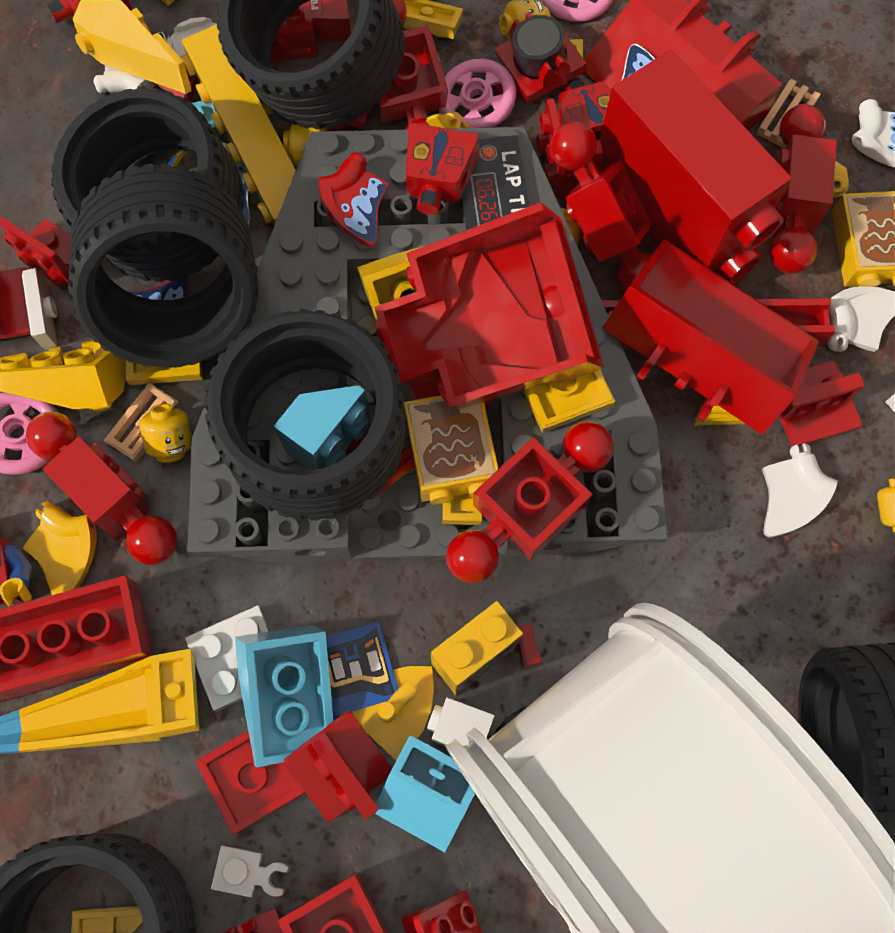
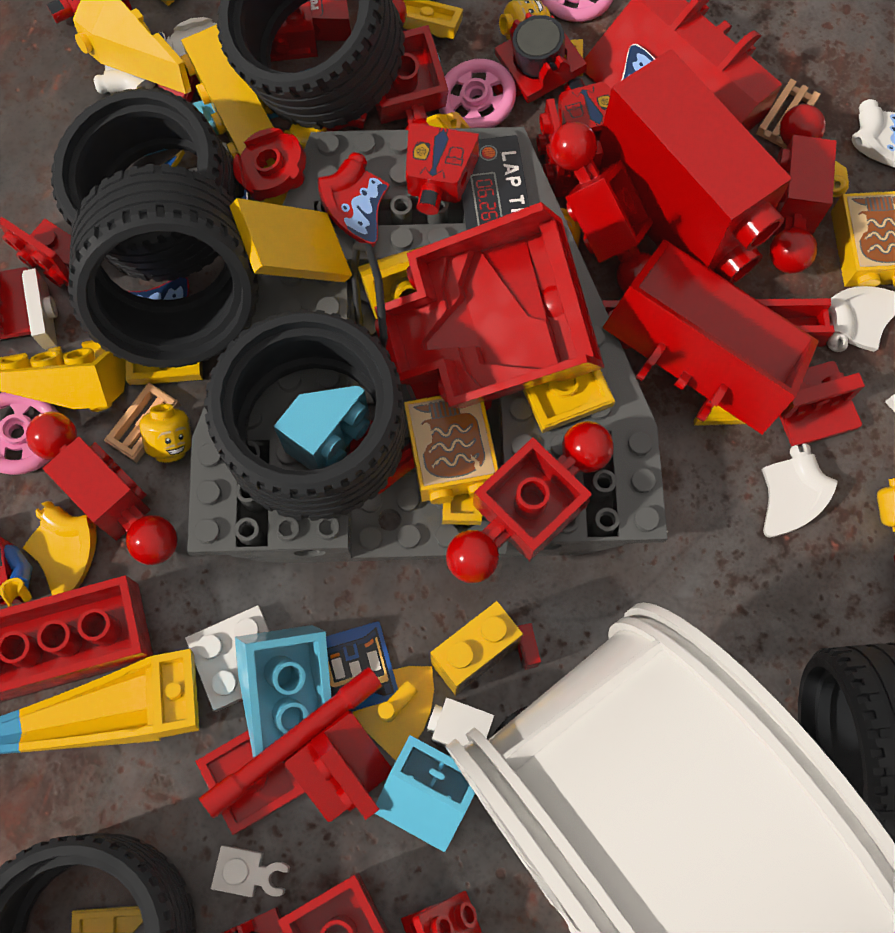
none -> red piece [198,667,382,819]
none -> yellow tile [229,198,352,283]
none -> red plate [233,128,306,201]
none -> black piece [351,242,388,348]

